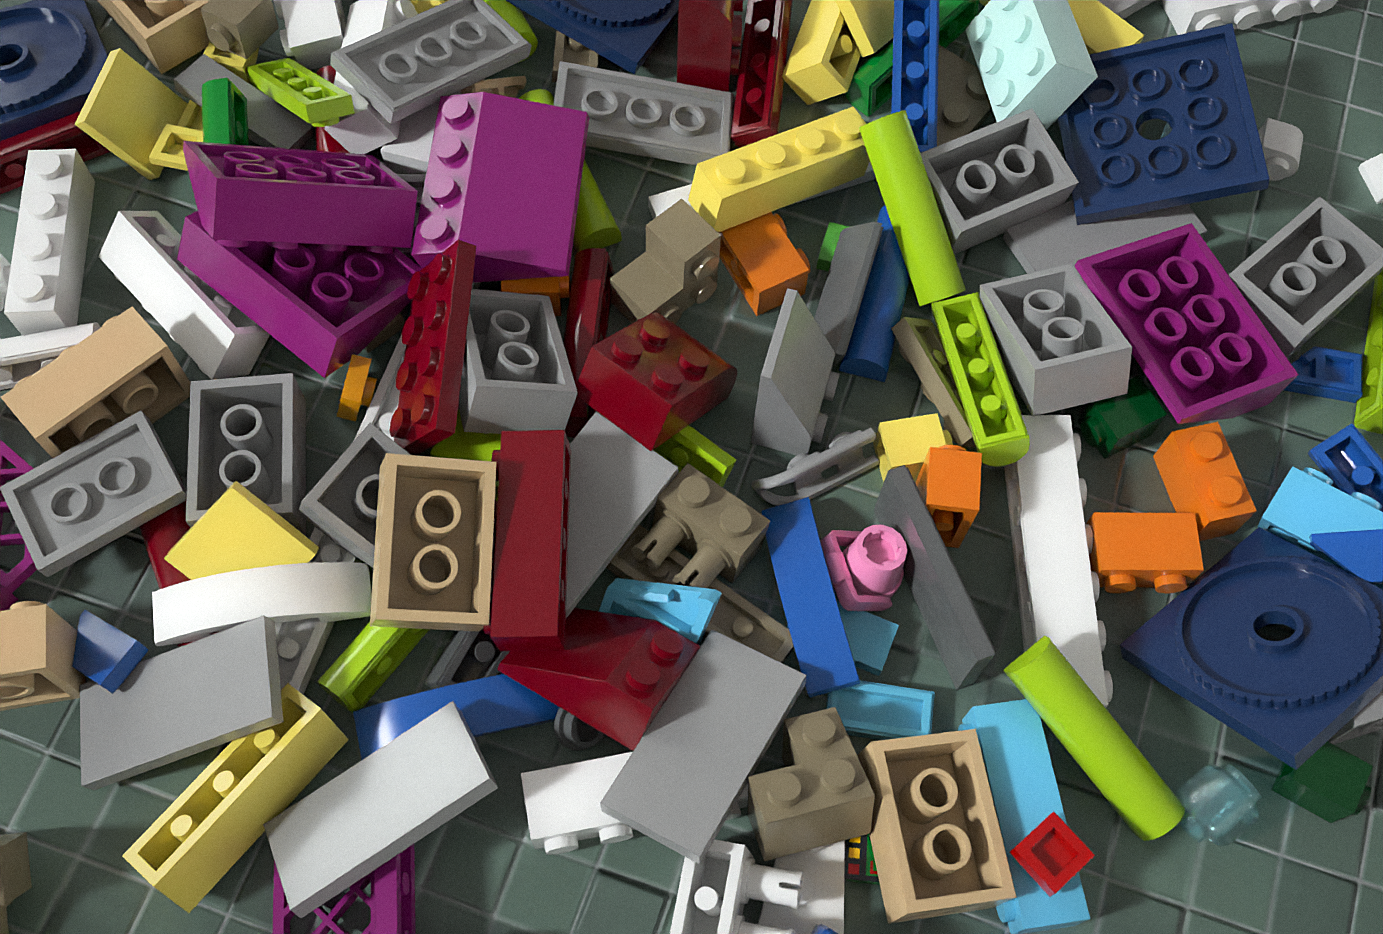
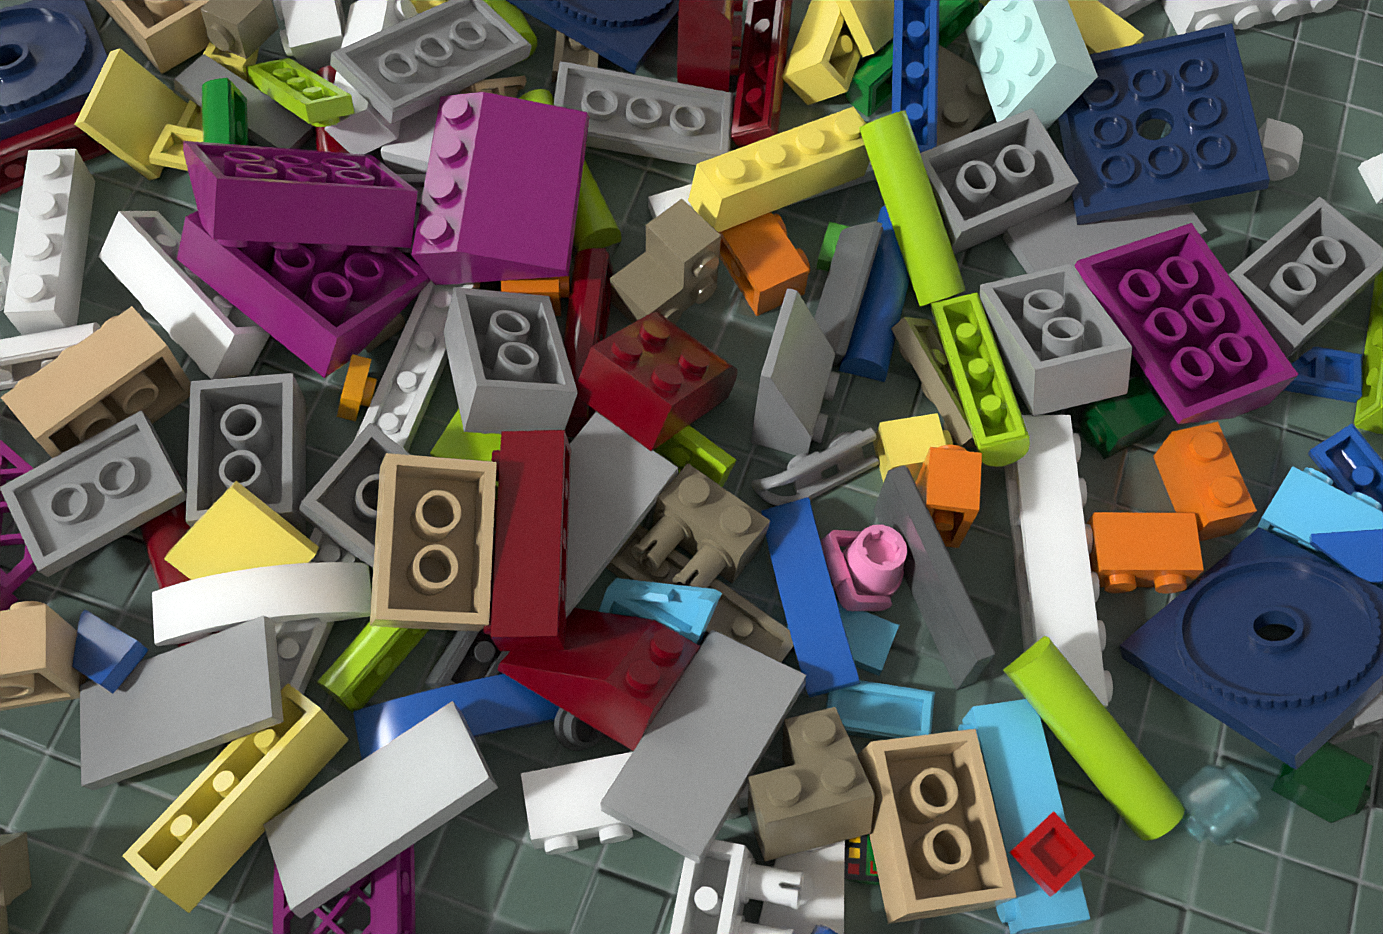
dark red plate [389,240,477,456] -> none

